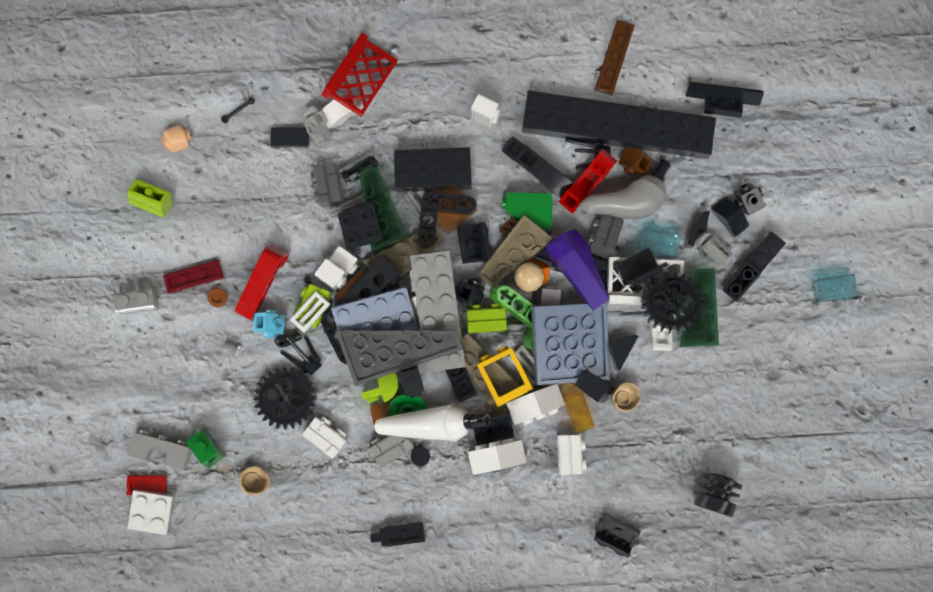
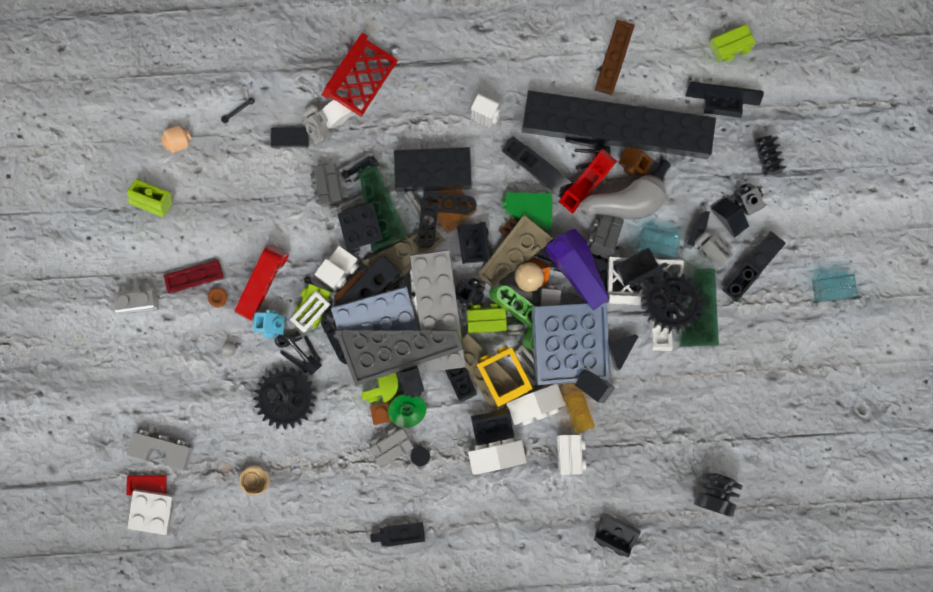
green torso [186,427,226,468] -> none
white brick [302,416,348,459] -> none
white animal [375,404,491,442] -> none
tan hair [611,382,640,412] -> none
none -> lime brick [710,24,756,63]
none -> black piece [754,135,787,177]

